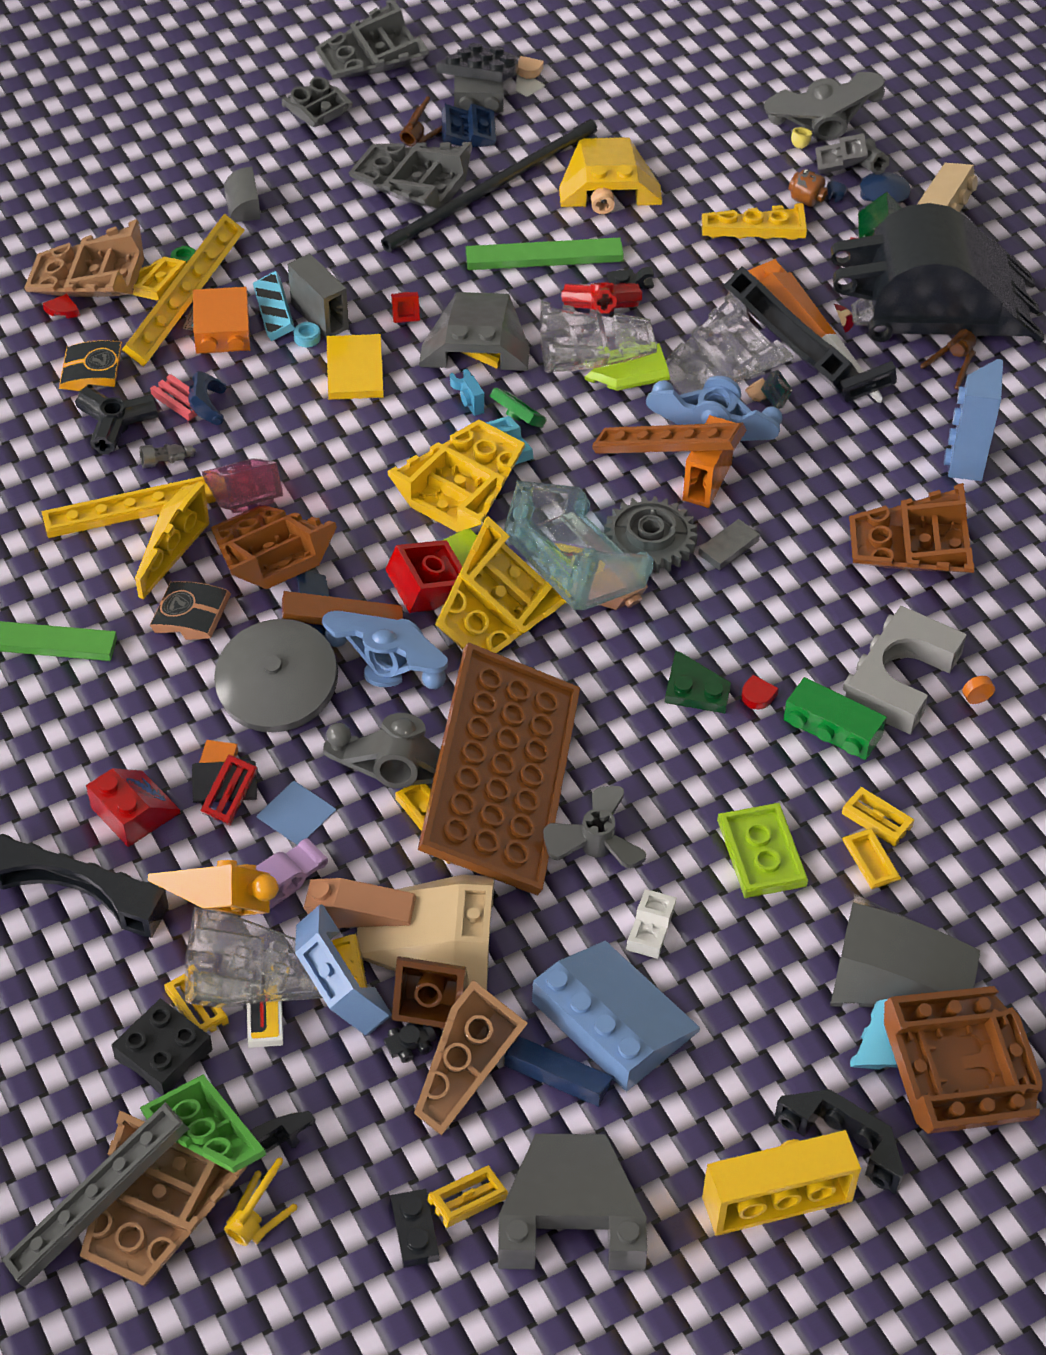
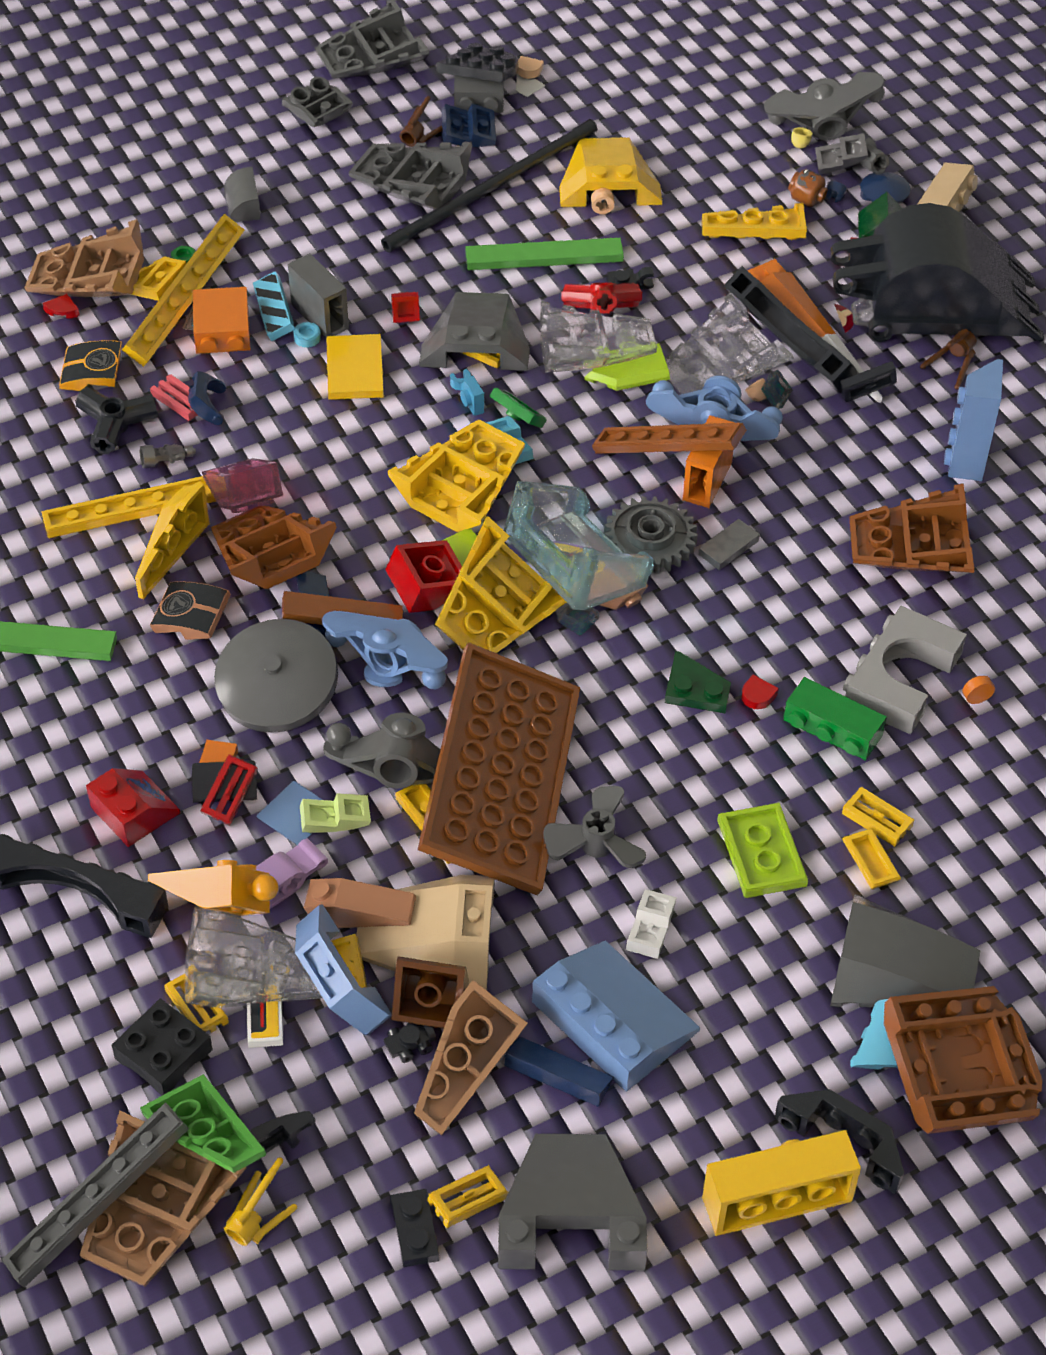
none -> yellowish green slope [300,793,371,833]
none -> clear smoke tile [557,598,599,636]

